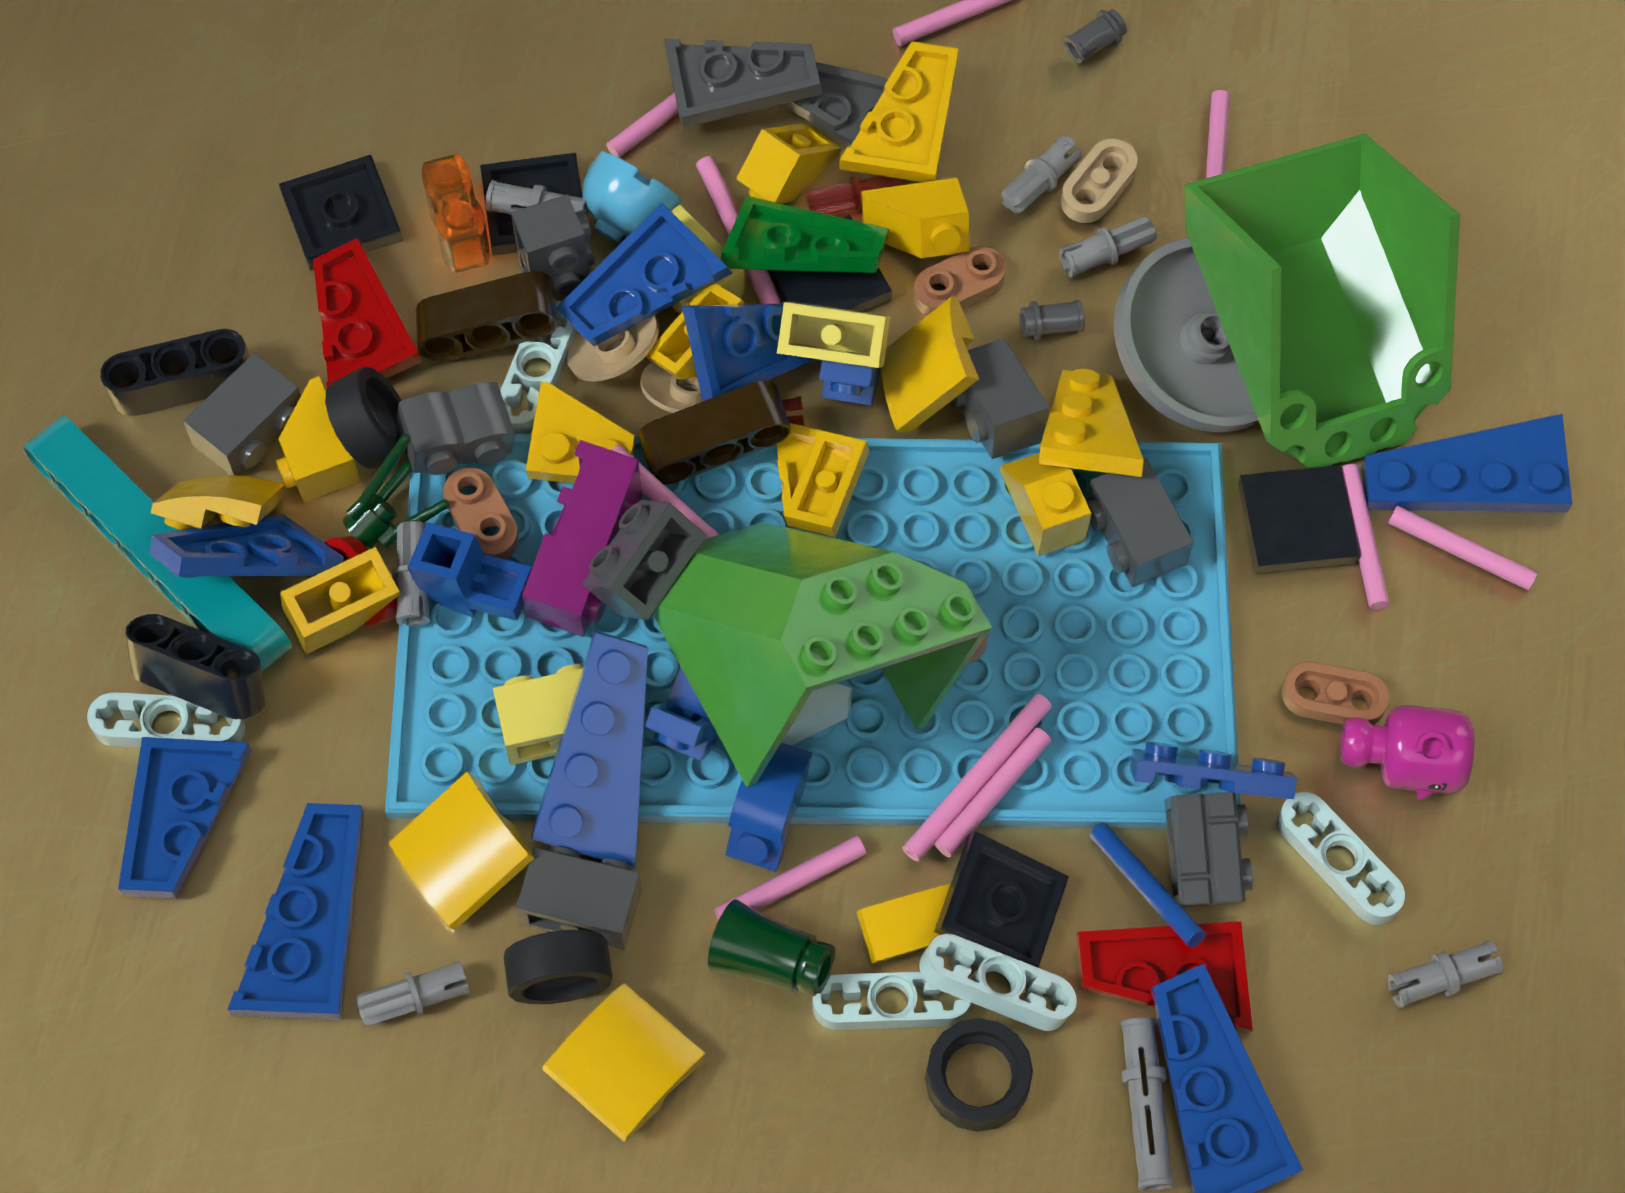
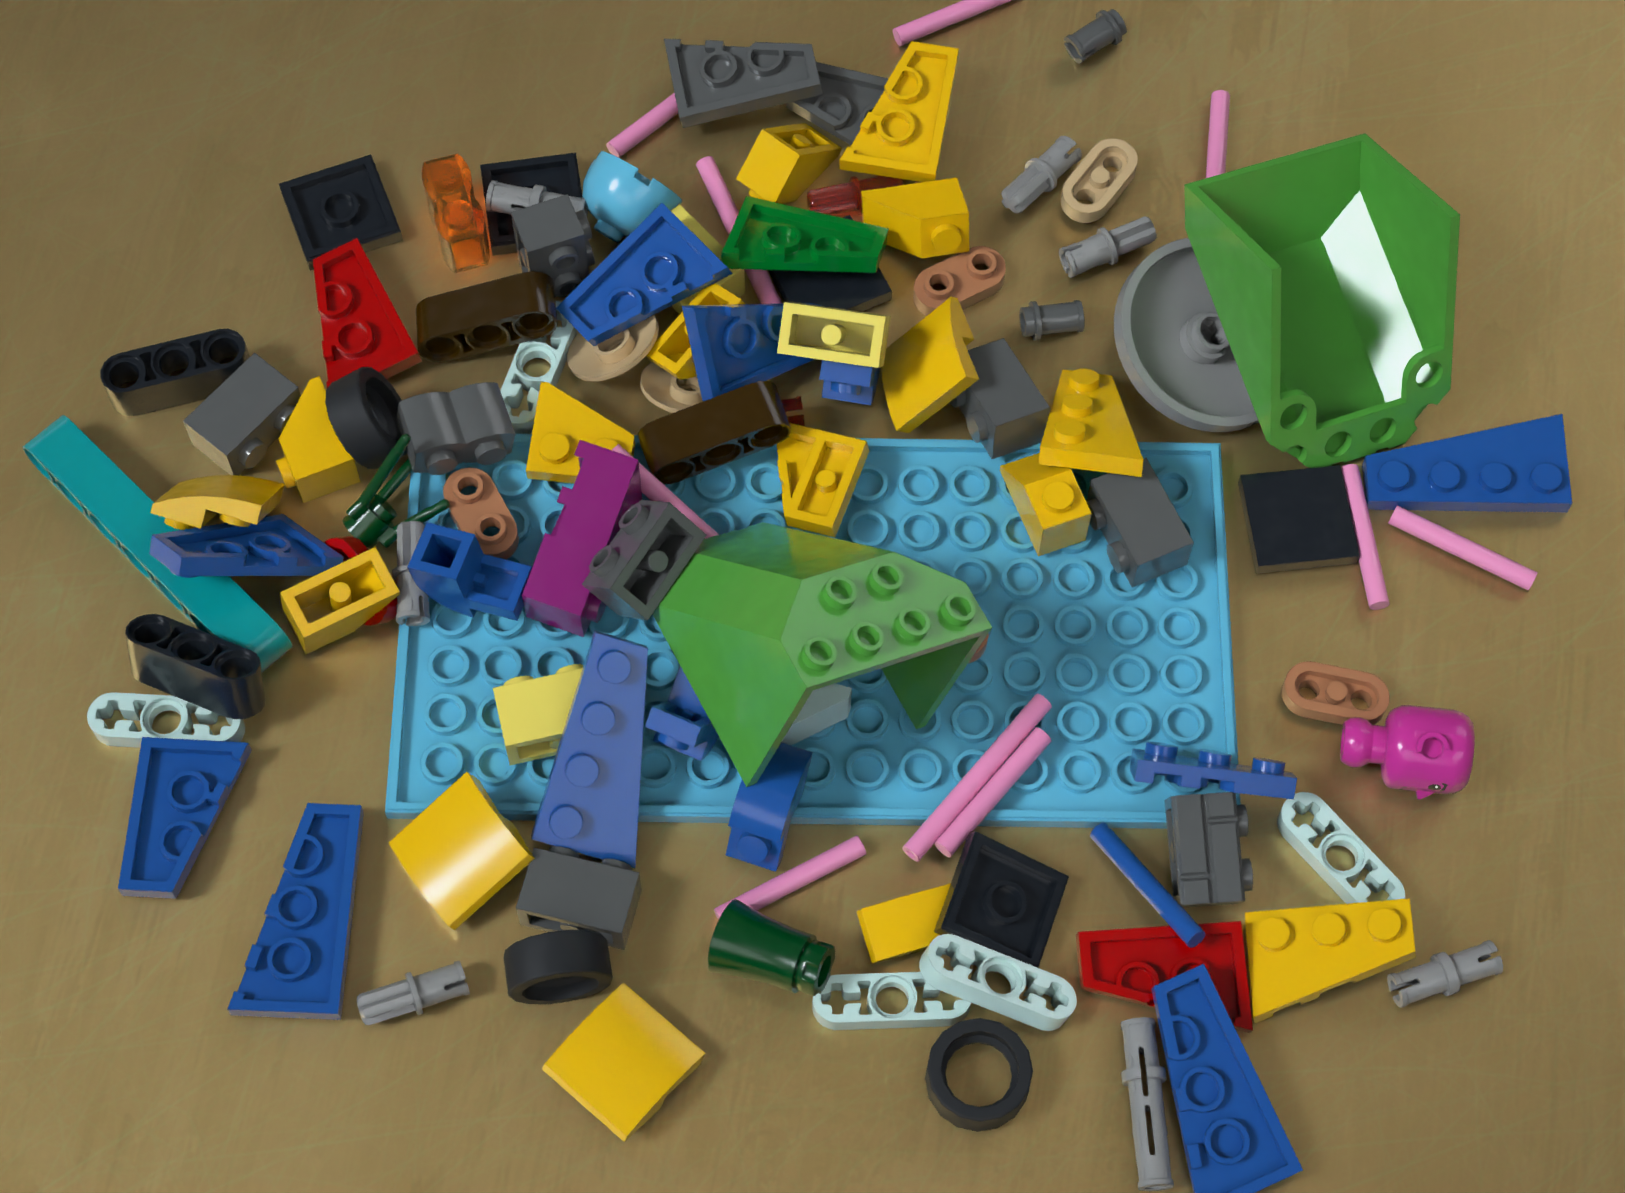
none -> yellow wing [1245,898,1416,1023]

